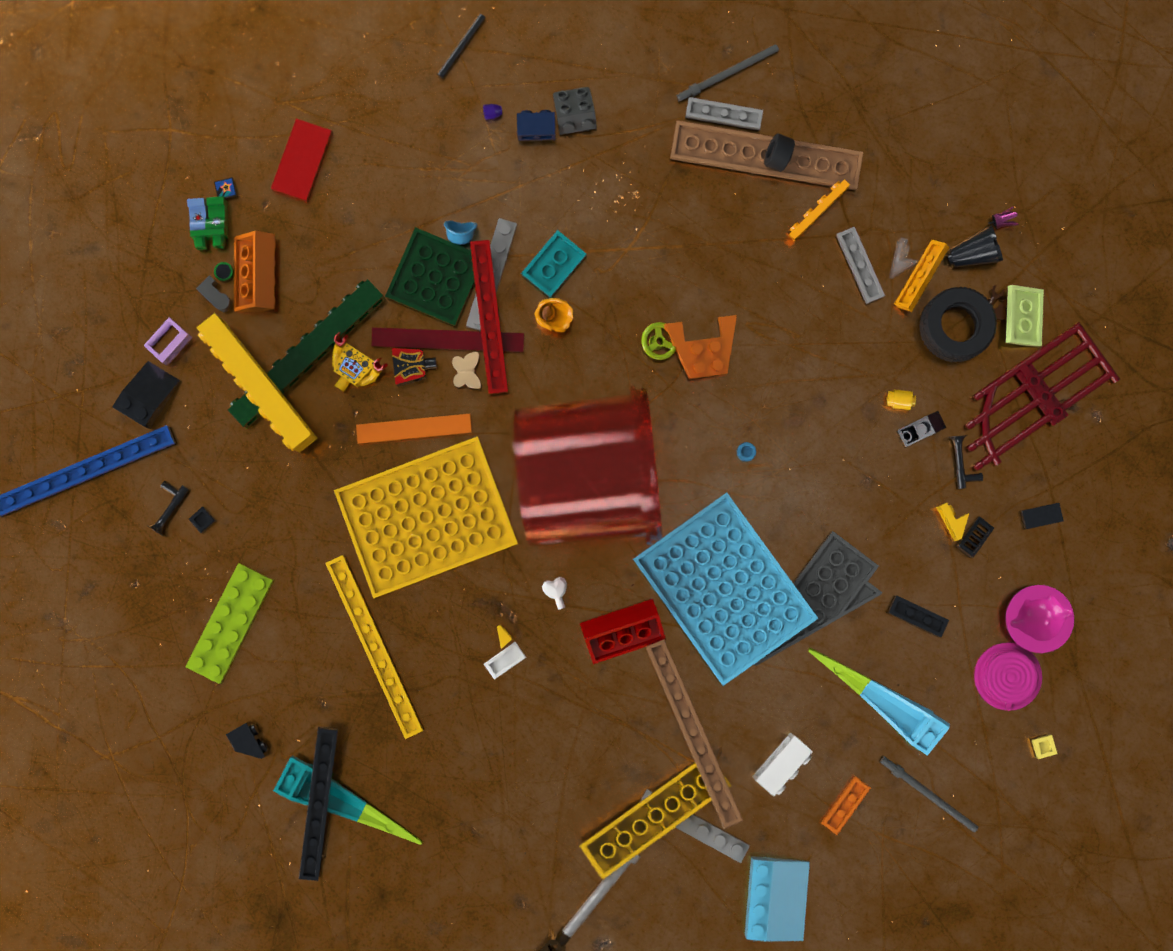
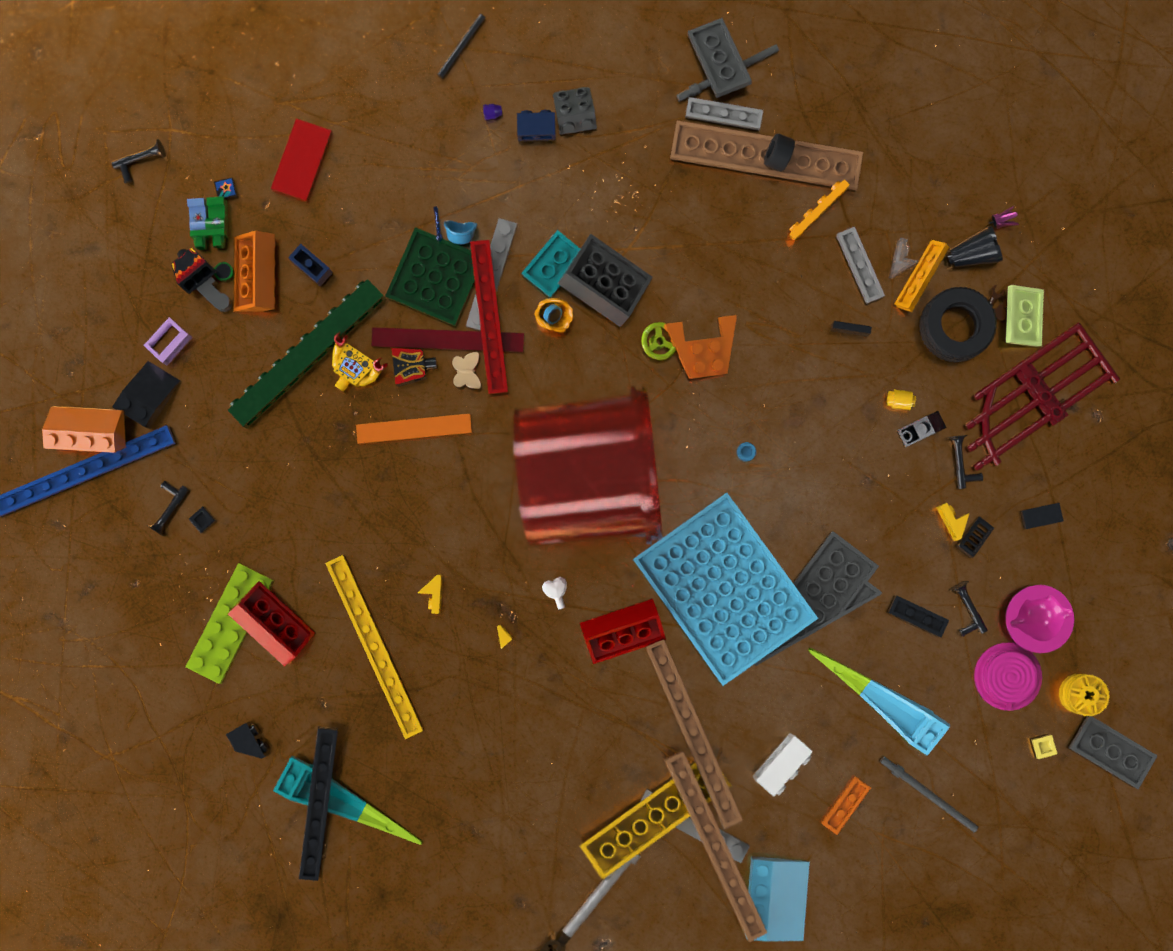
yellow brick [196,313,318,453] -> none
yellow plate [334,436,518,598] -> none
white tile [484,642,526,680] -> none
none -> orange slope [42,406,126,453]
none -> black piece [111,139,166,183]
none -> black torso [171,248,217,294]
none -> red slope [228,581,315,667]
none -> dark blue brick [288,243,333,287]
none -> yellow slope [418,575,443,614]
none -> clear blue hinge [433,206,443,241]
none -> tile [543,304,562,324]
none -> dark grey slope [557,234,652,327]
none -> medium nougat plate [664,751,767,942]
none -> dark grey plate [688,18,752,98]
none -> black tile [830,321,872,337]
none -> black piece [950,581,988,637]
none -> yellow wheel [1059,674,1109,716]
none -> dark grey plate [1069,716,1157,789]

